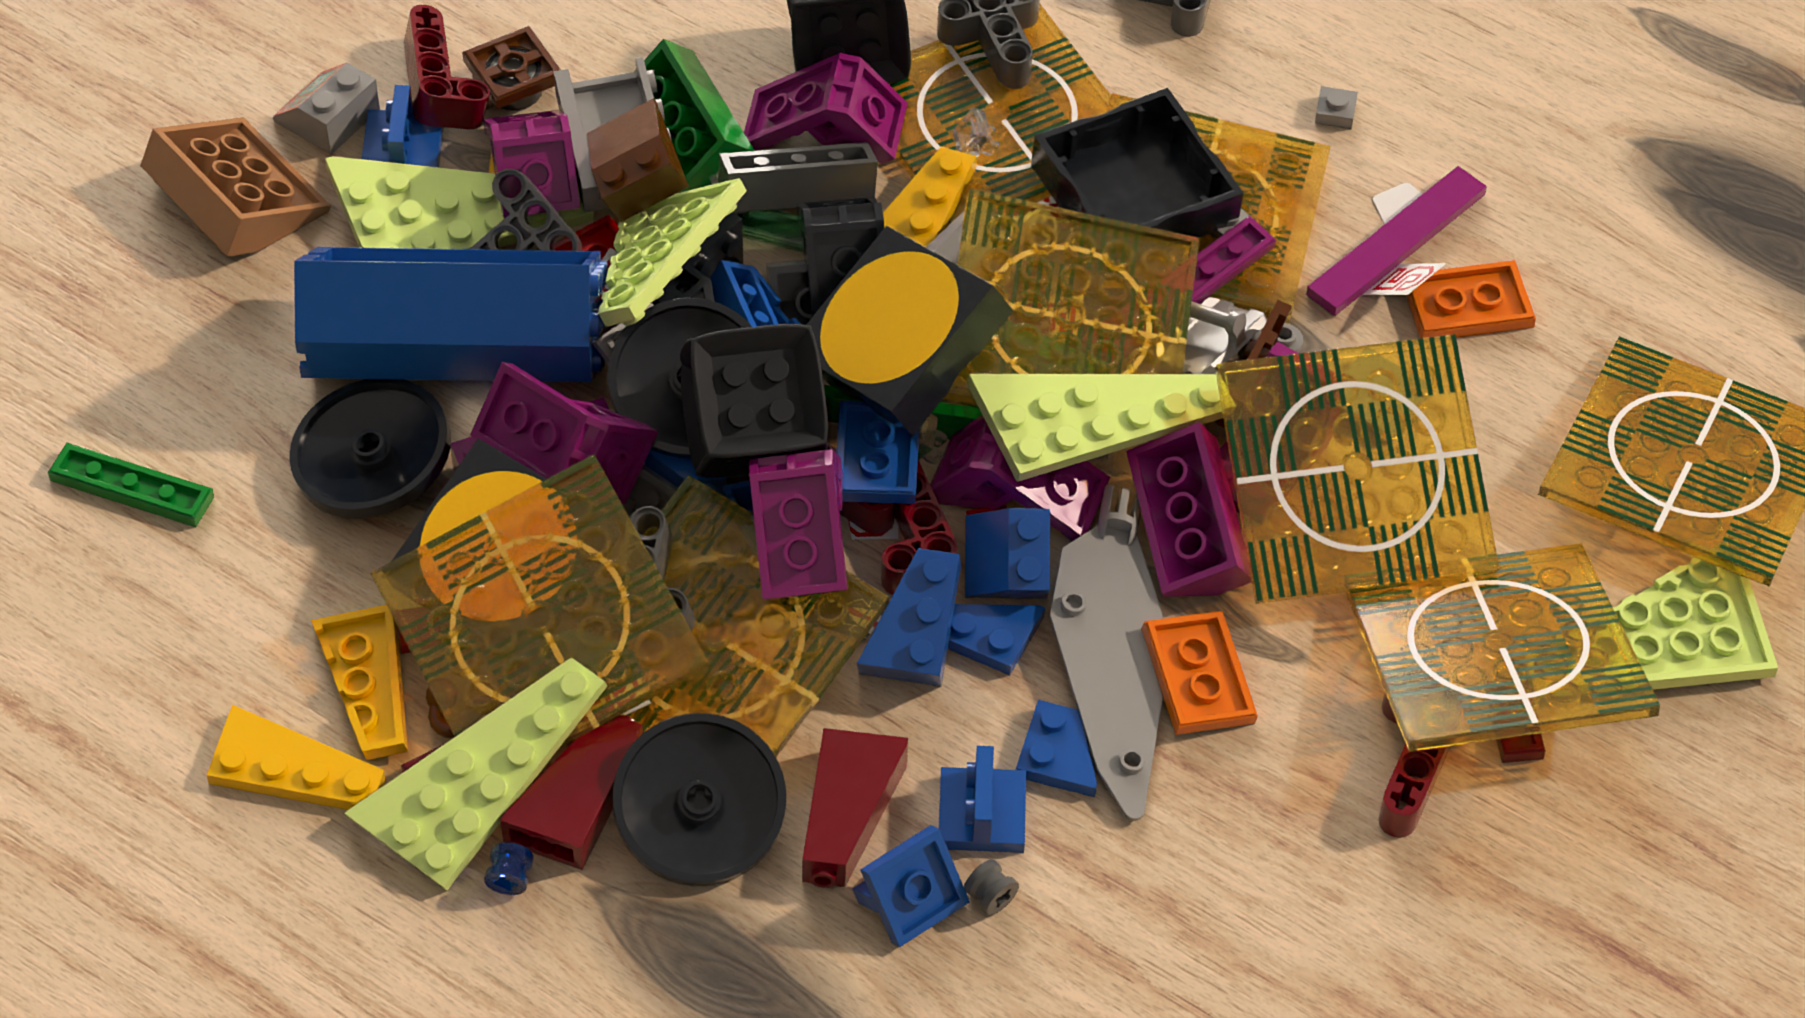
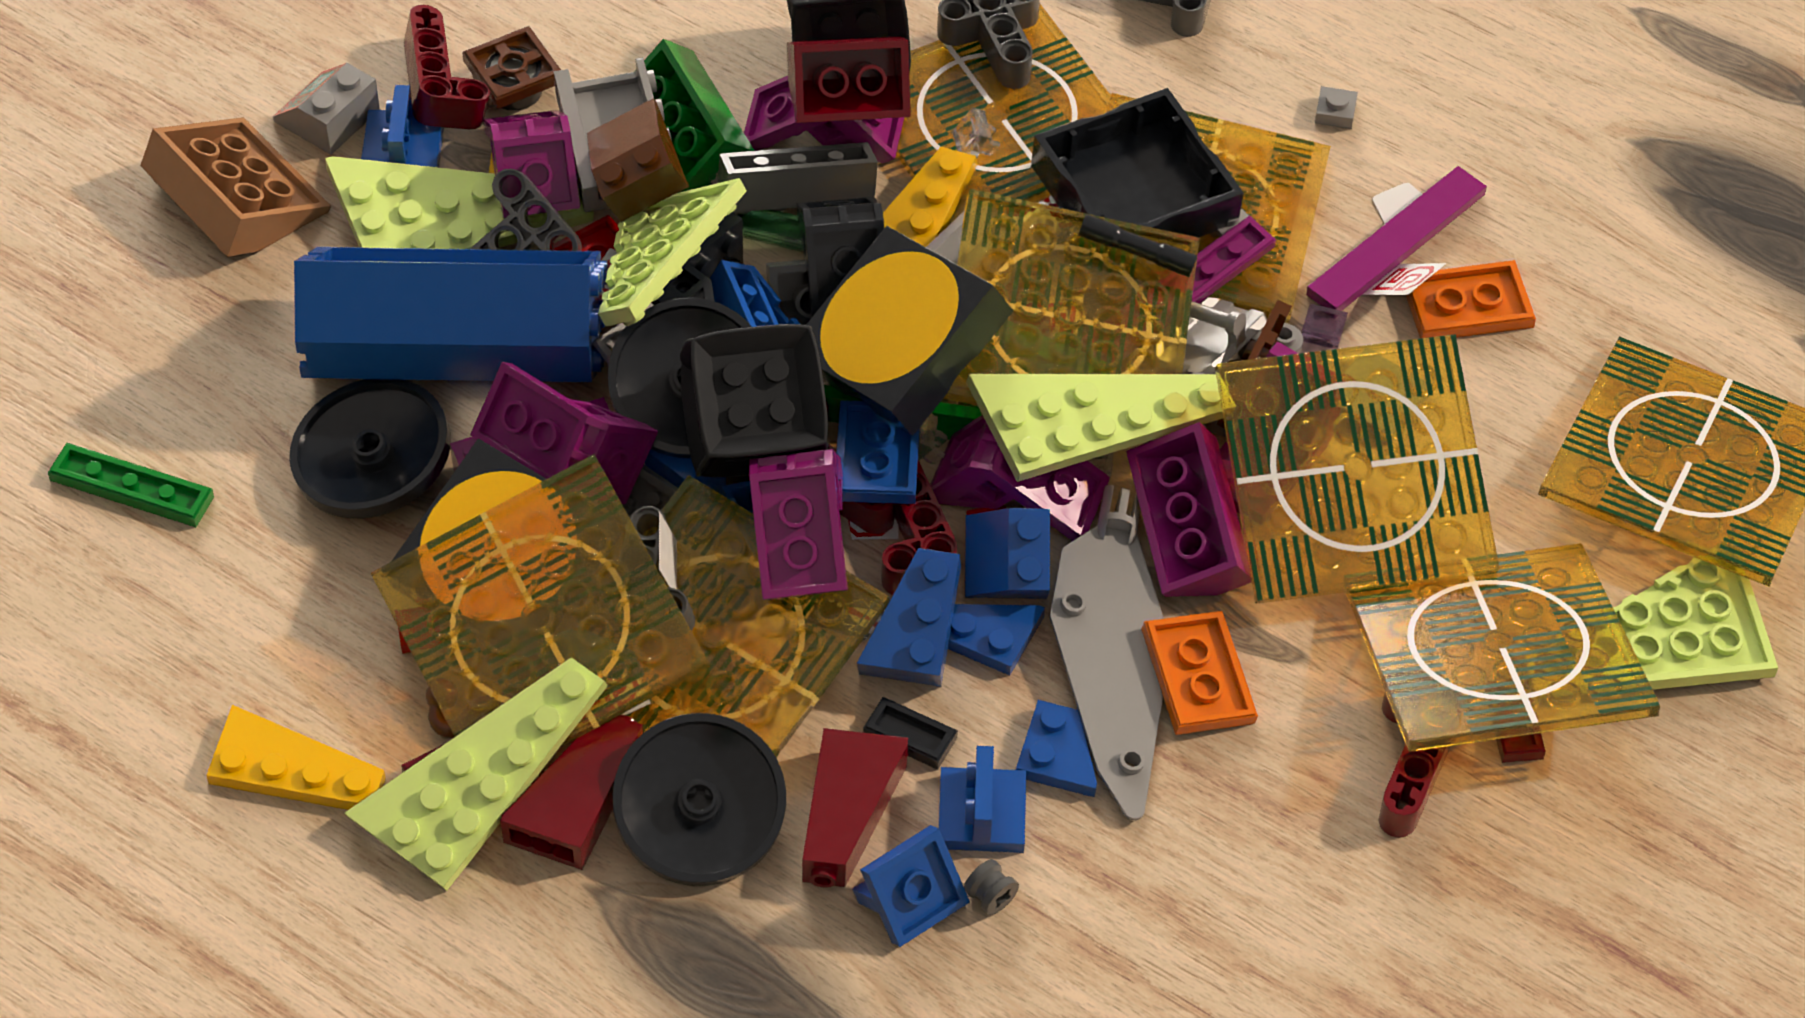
yellow wing [311,603,408,760] -> none
clear blue wheel [484,842,534,895] -> none
none -> white sticker [659,511,677,589]
none -> dark red slope [787,37,911,123]
none -> black tile [863,697,958,770]
none -> black piece [1078,213,1197,278]
none -> tile [1301,303,1348,350]

